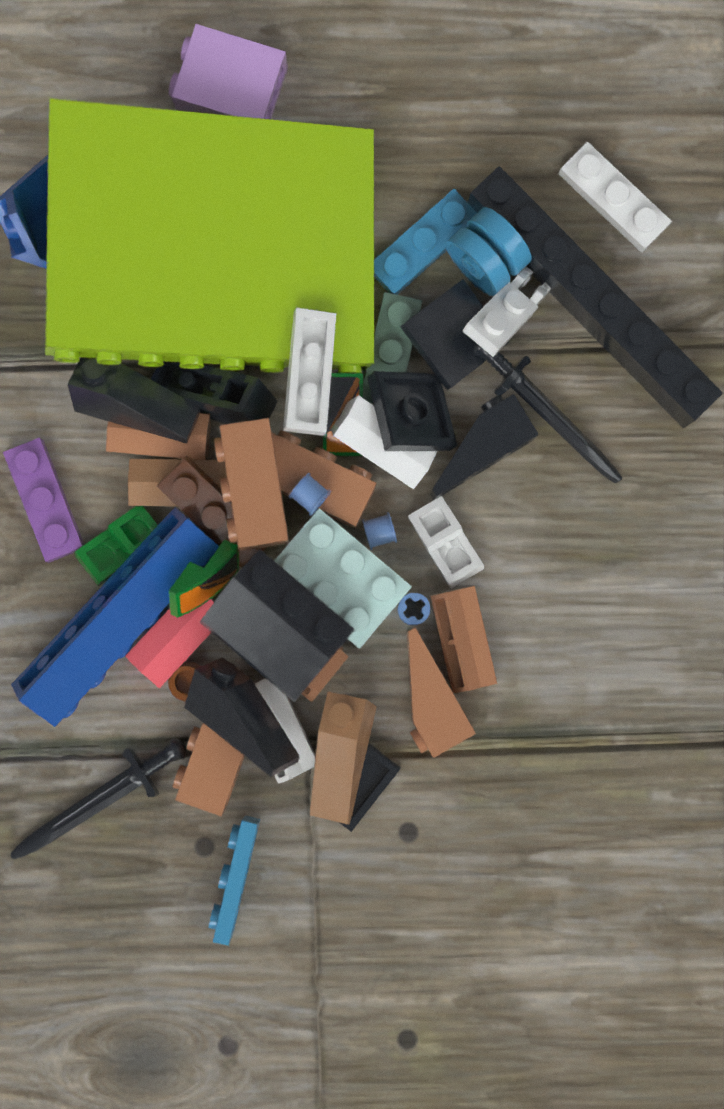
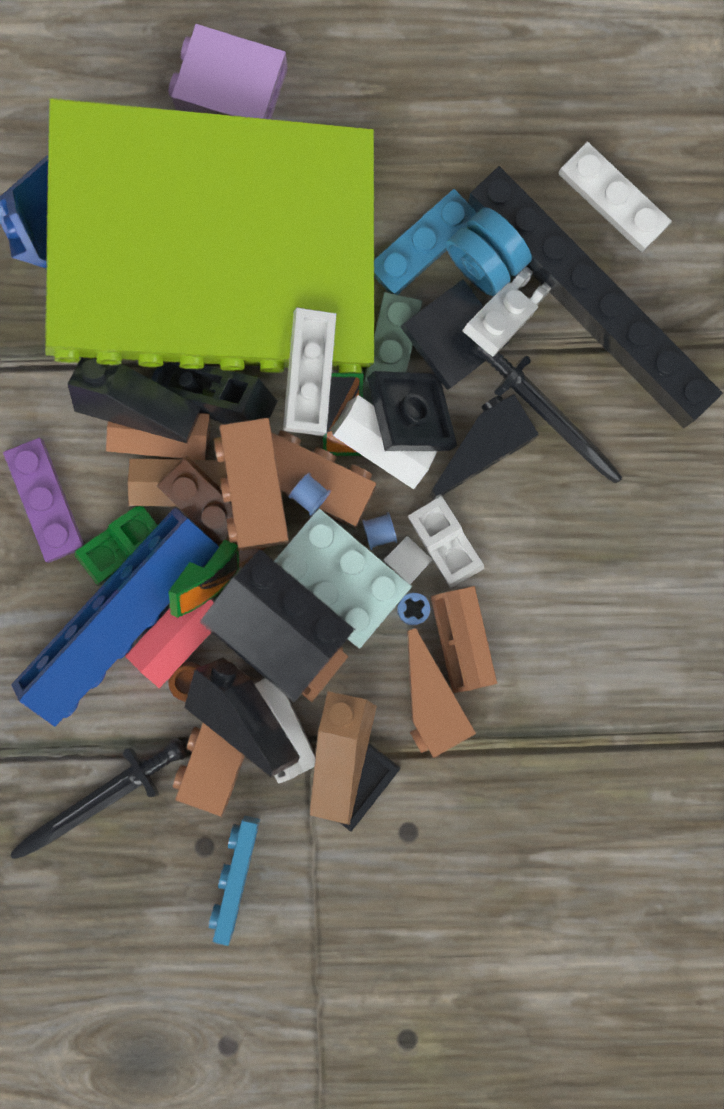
none -> white sticker [383,536,433,584]

